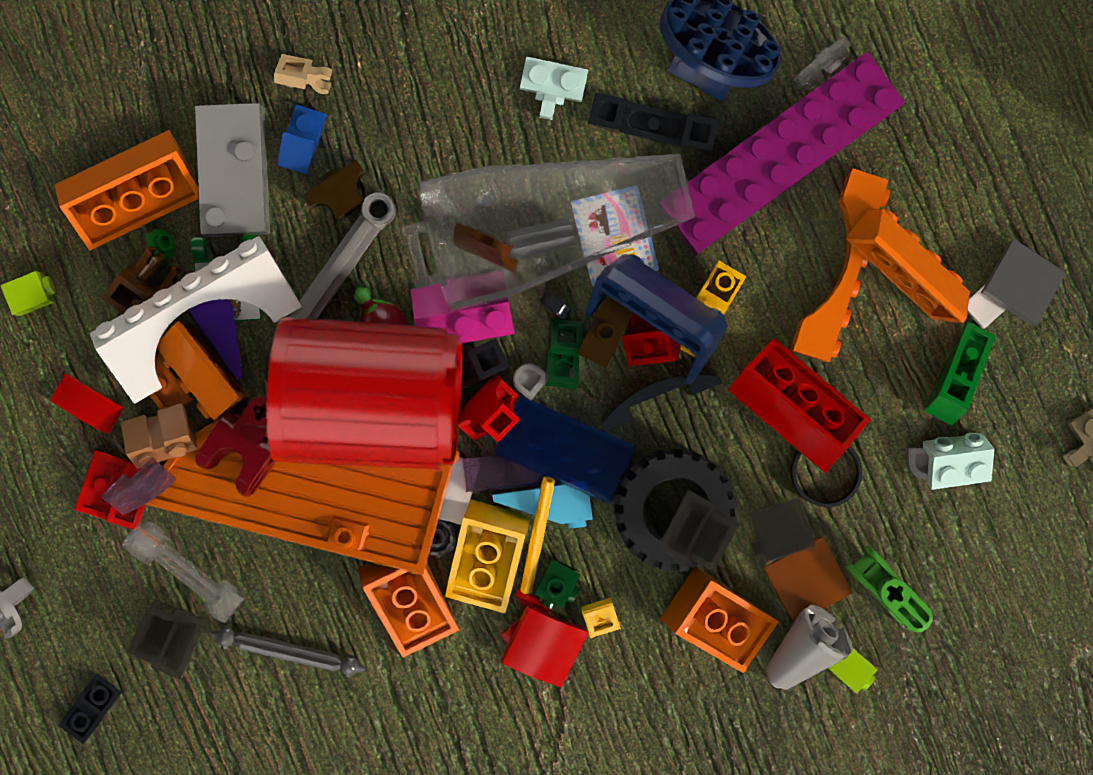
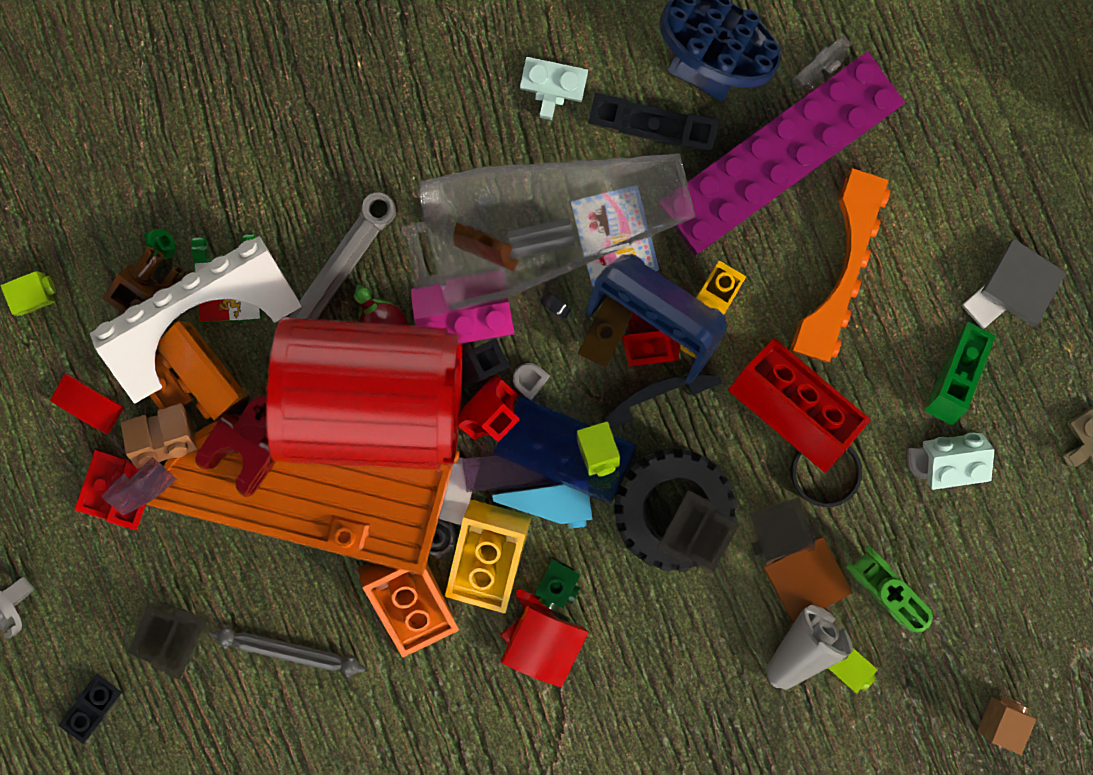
orange slope [54,130,199,251] -> none
clear piece [121,521,245,623] -> none
dark purple slope [187,299,243,380] -> none
light grey brick [195,103,270,237] -> none
tan plate [274,54,332,94] -> none
blue slope [277,104,327,175] -> none
dark brown brick [303,160,366,220] -> none
yellow piece [520,477,555,594] -> none
dark green slope [545,318,583,389] -> none
yellow tile [581,597,621,638] -> none
orange slope [660,566,779,673] -> none
orange slope [845,208,970,323] -> none
none -> lime brick [577,421,620,476]
none -> medium nougat brick [977,695,1036,755]

